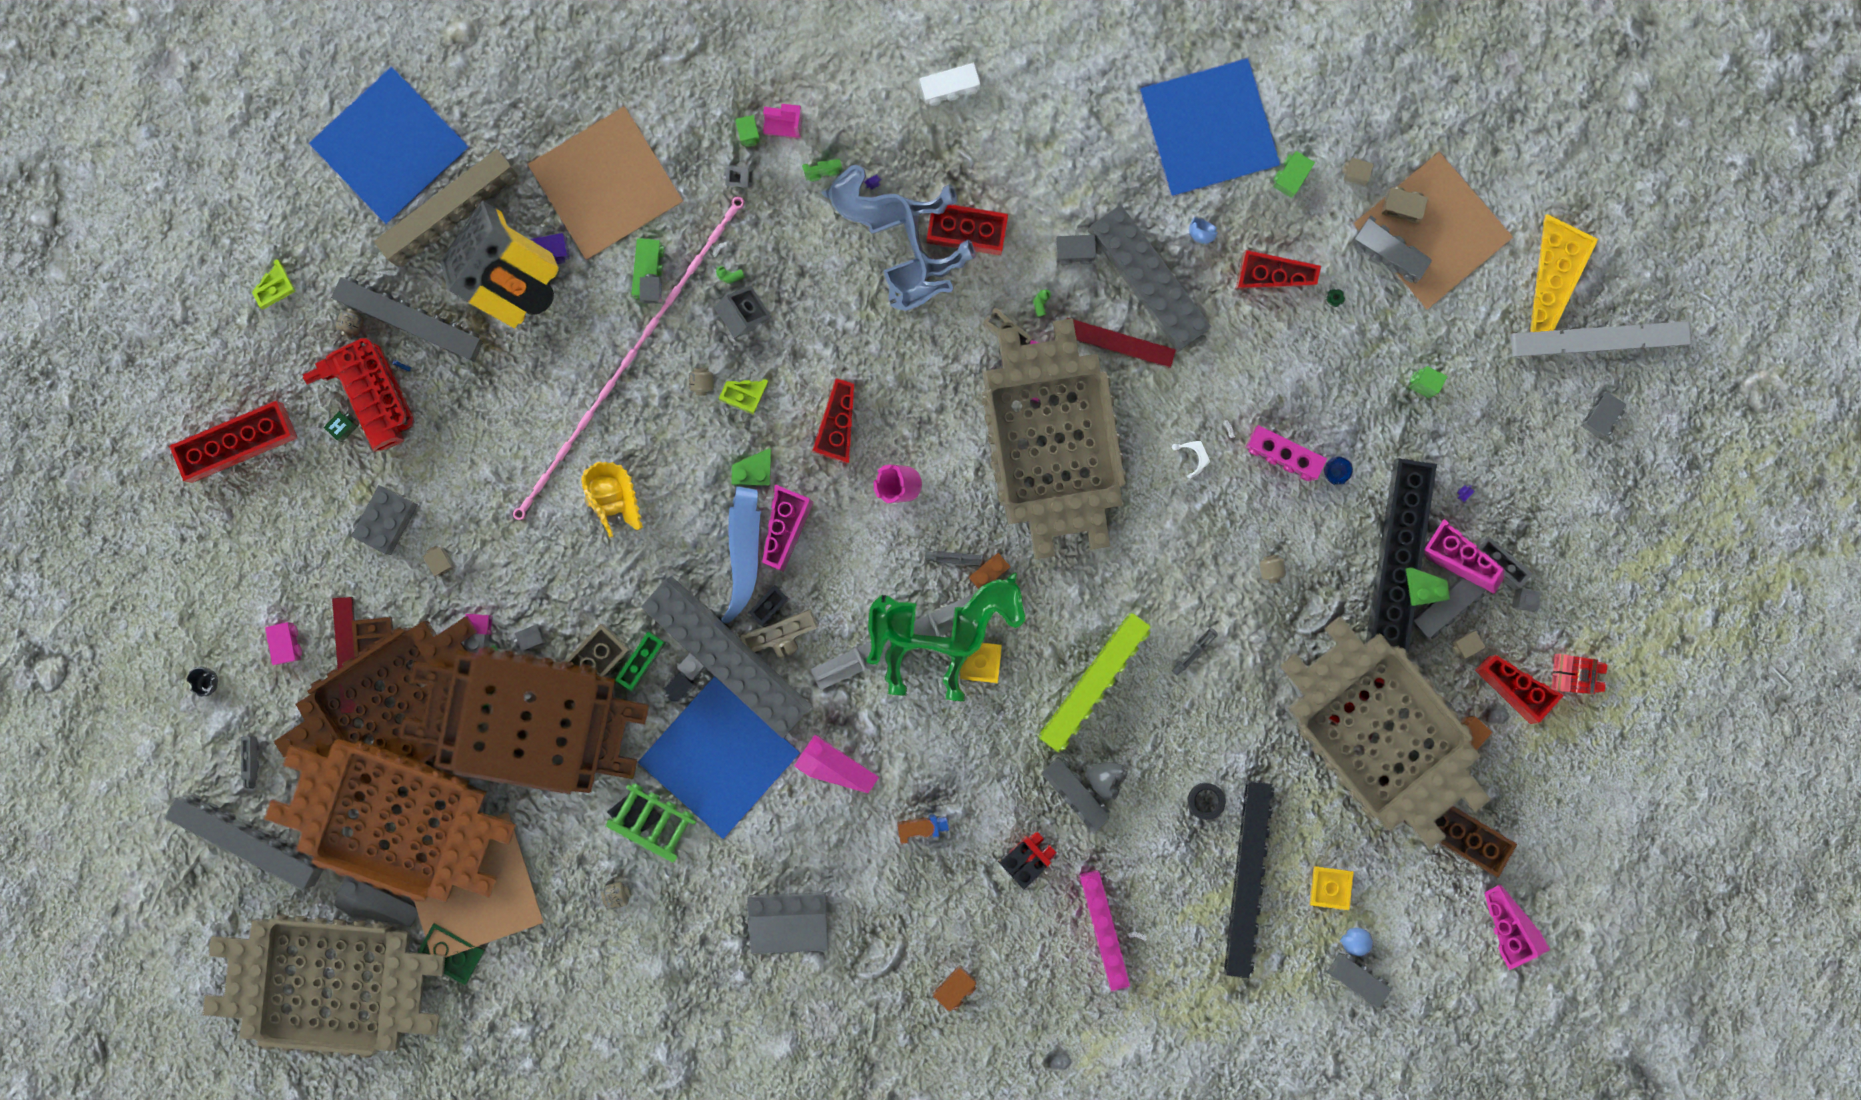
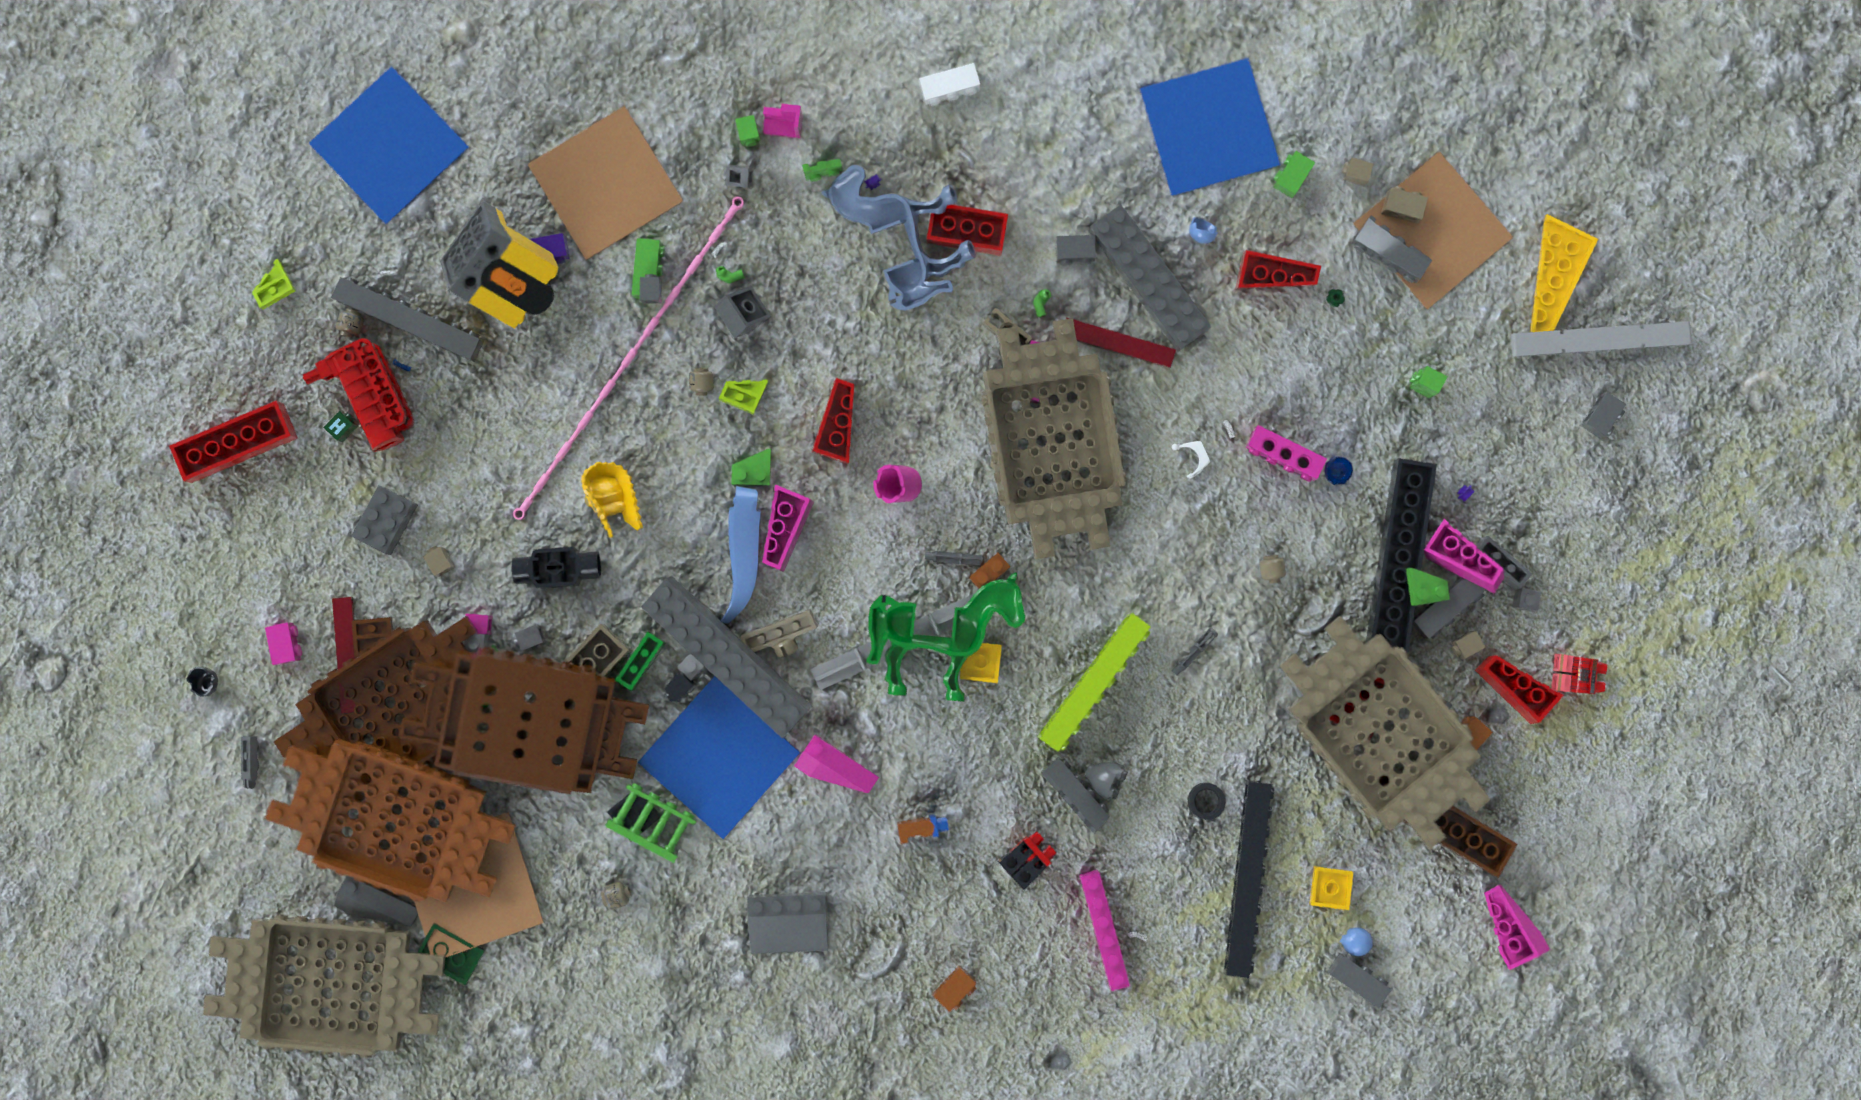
dark grey brick [164,794,324,890] -> none
dark tan brick [374,149,519,267] -> none
black brick [748,585,790,627] -> none
none -> black brick [512,547,601,589]

